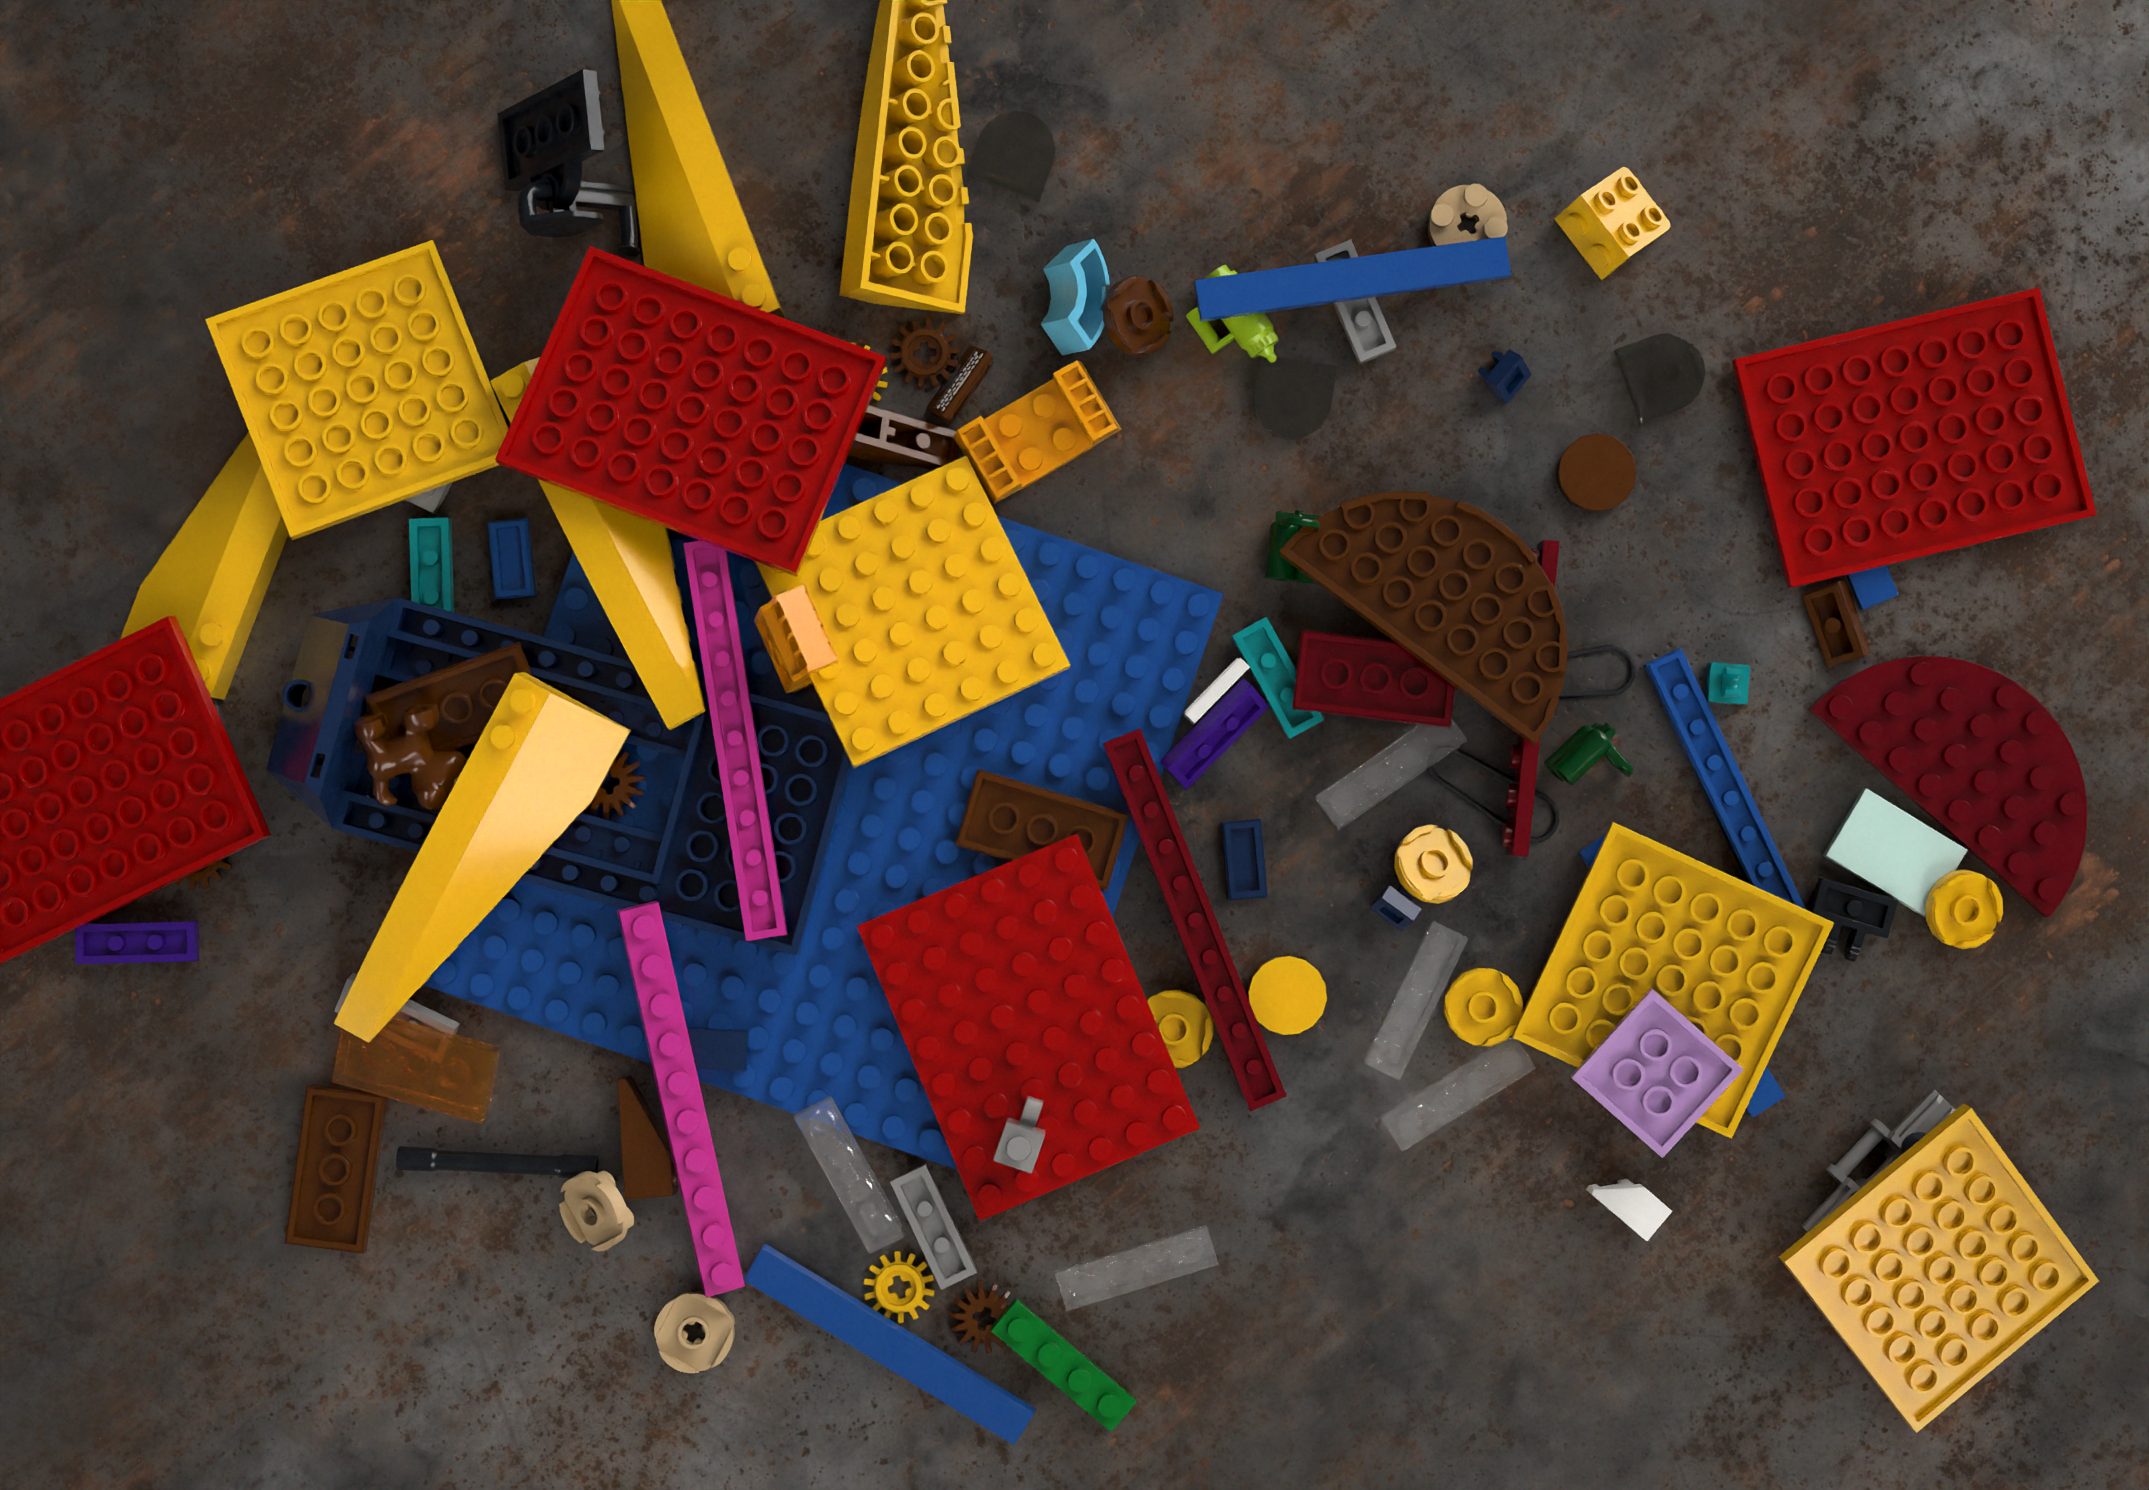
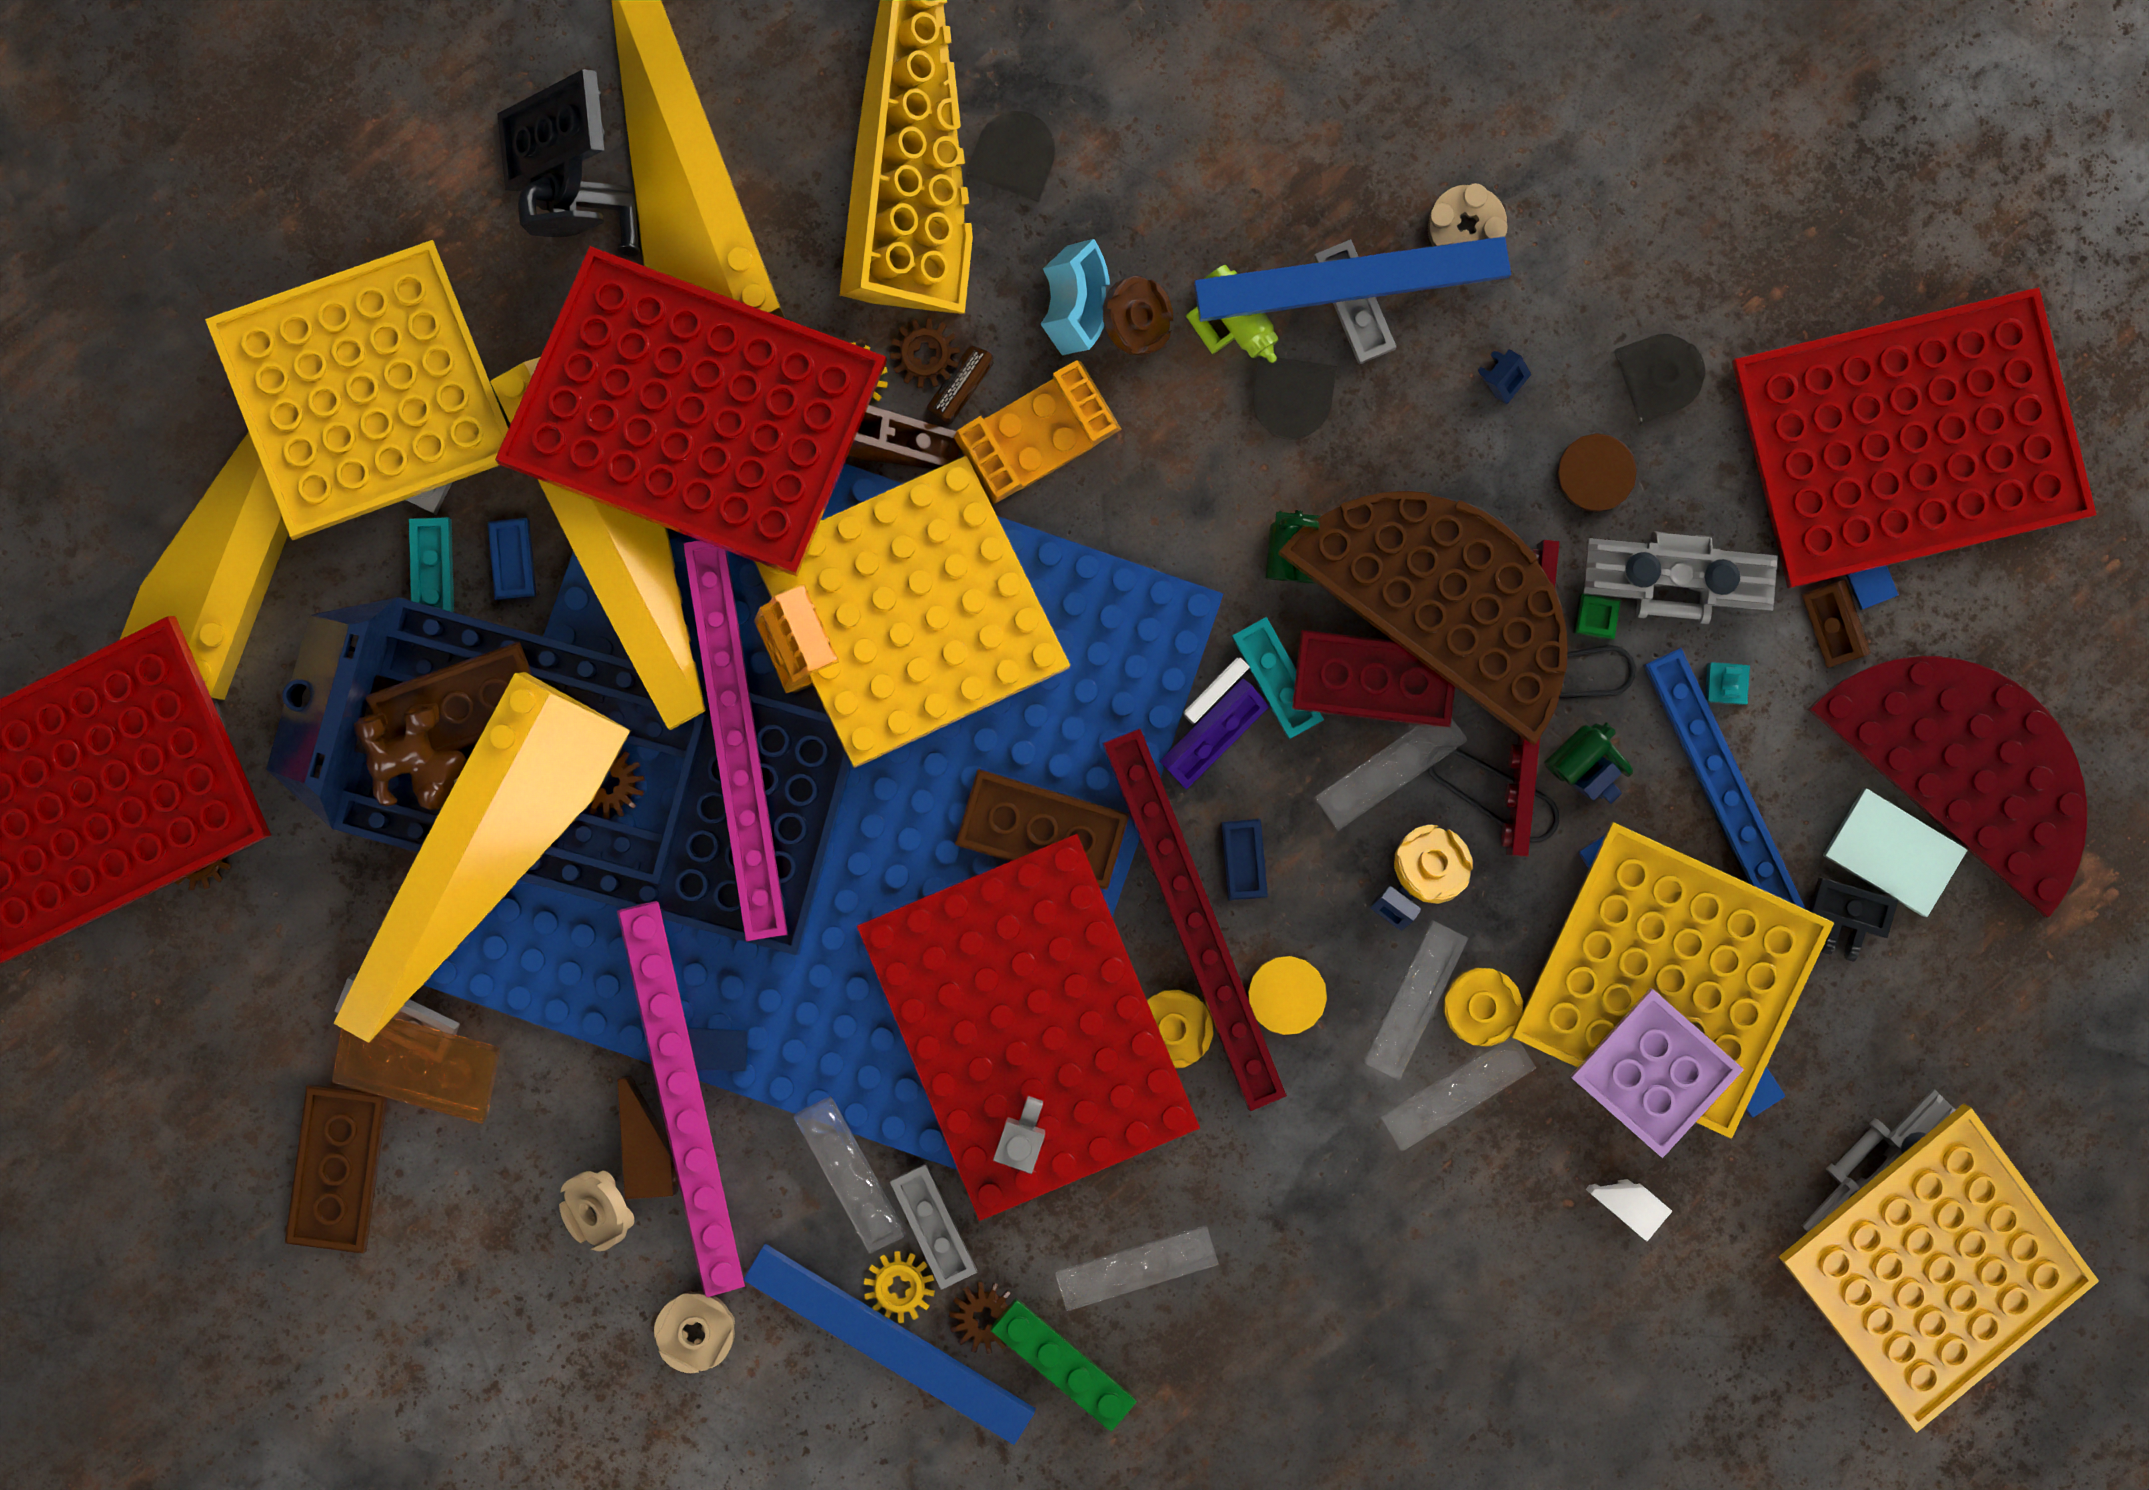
dark purple plate [75,921,199,964] -> none
black piece [396,1146,599,1178] -> none
yellow bracket [1554,167,1671,280] -> none
yellow tile [1925,869,2003,949] -> none
none -> dark blue tile [1572,757,1622,804]
none -> green tile [1573,594,1621,640]
none -> light grey piece [1583,531,1778,624]

